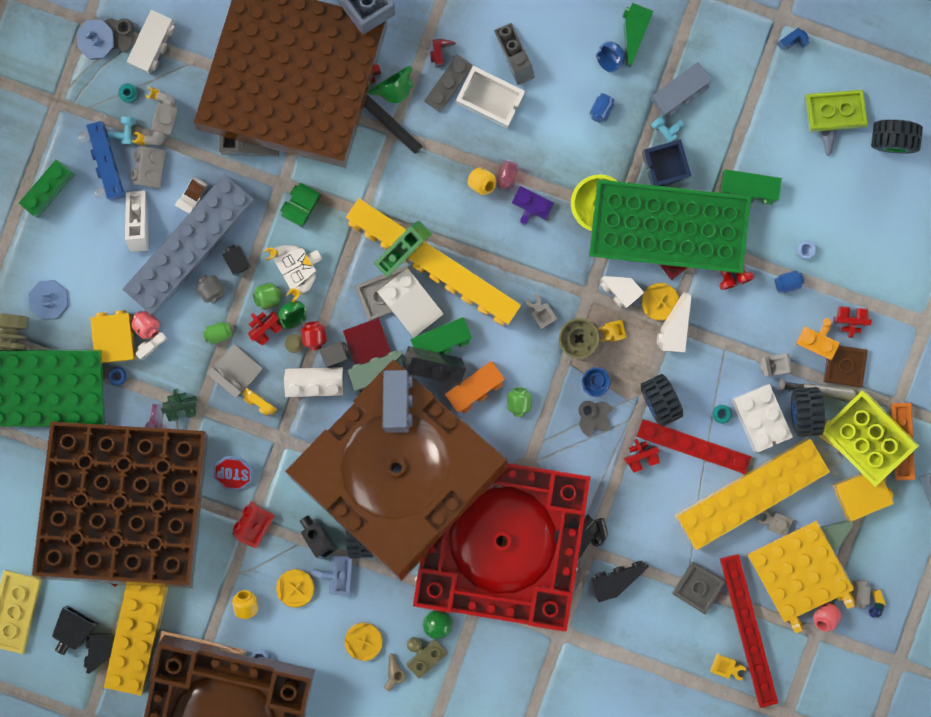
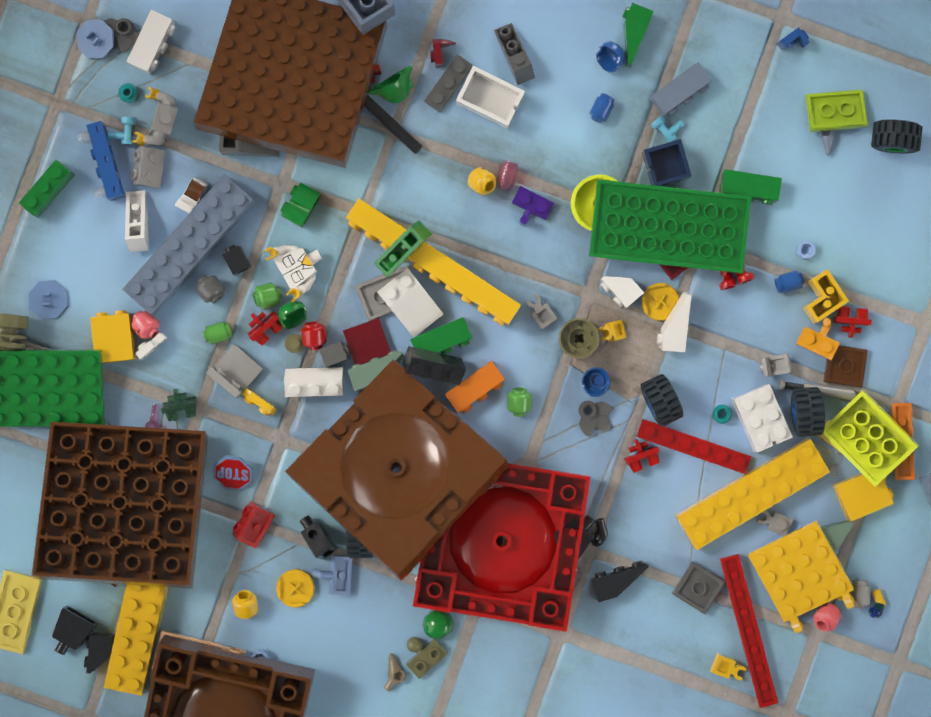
blue plate [108,367,127,386] -> none
yellow tile [344,622,383,661] -> none
sand blue brick [383,370,413,433] -> none
none -> yellow brick [802,269,849,324]

